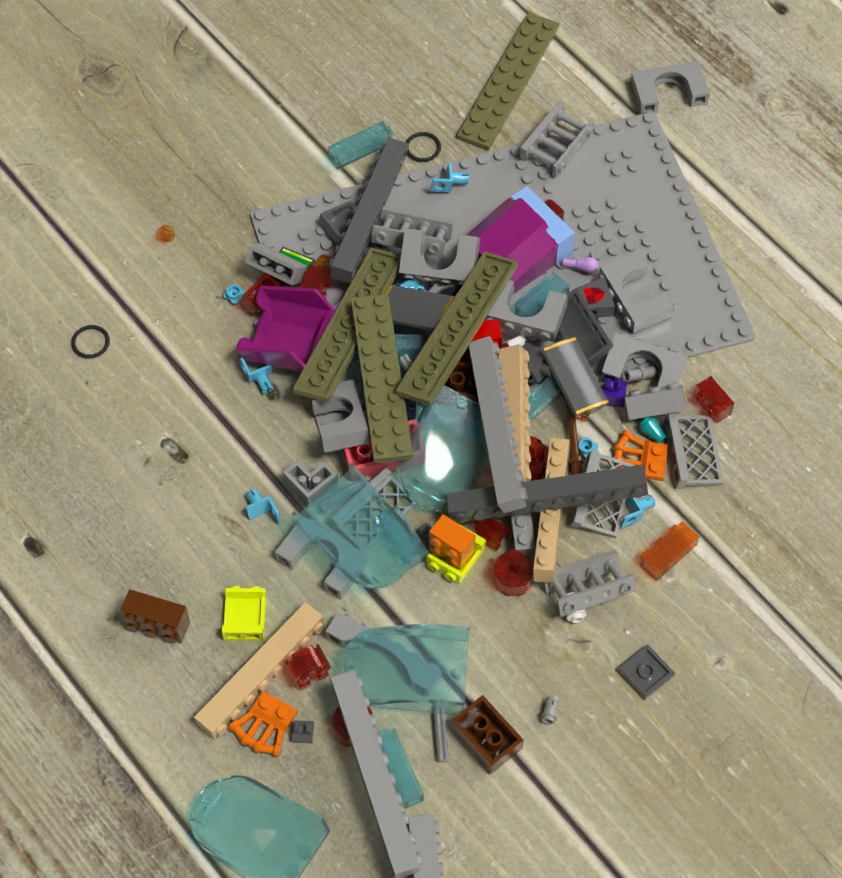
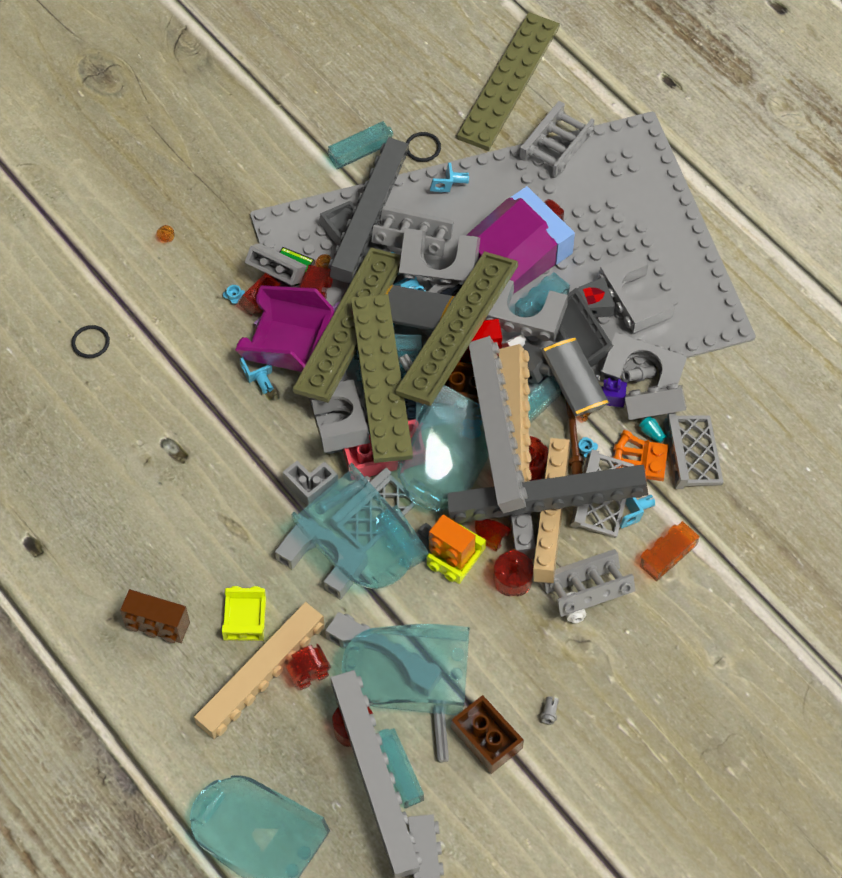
orange plate [228,691,298,757] -> none
medium azure bracket [246,489,281,523] -> none
dark grey tile [292,720,314,744] -> none
lavender piece [563,257,599,273] -> none
dark grey tile [617,644,675,700] -> none
light grey arch [630,61,710,114] -> none
clear red brick [693,376,735,423] -> none

